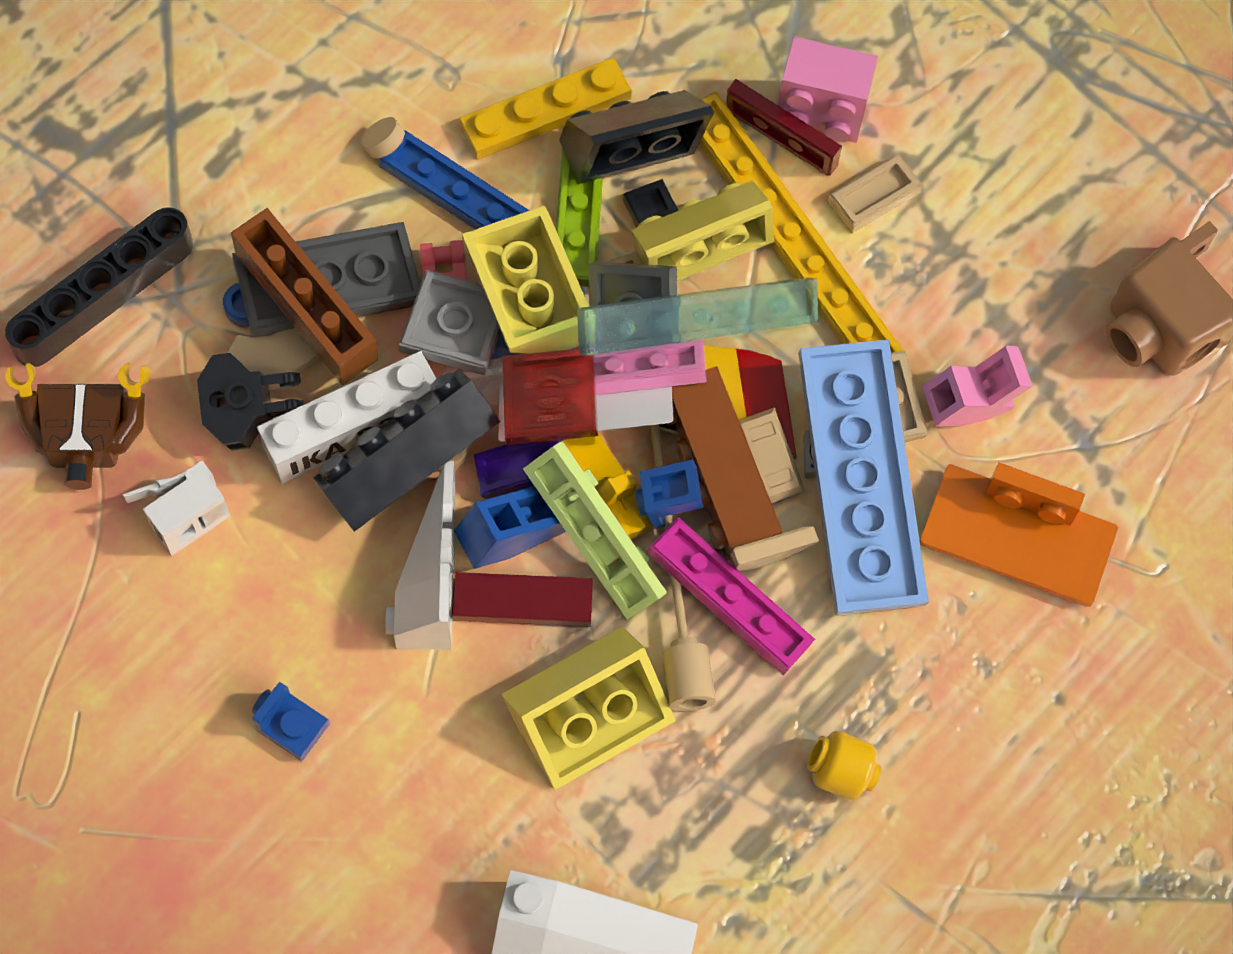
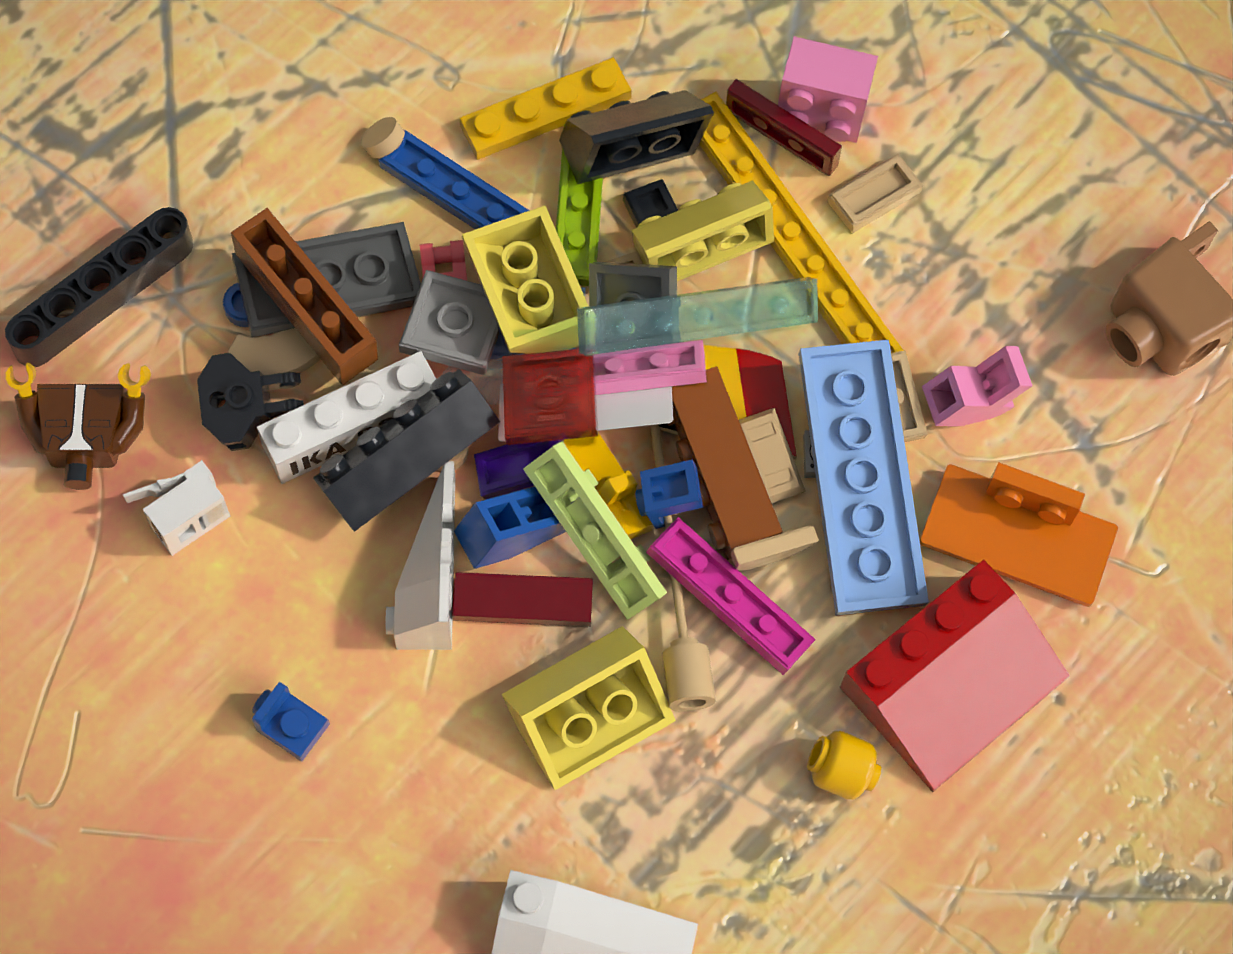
none -> slope [840,559,1070,792]

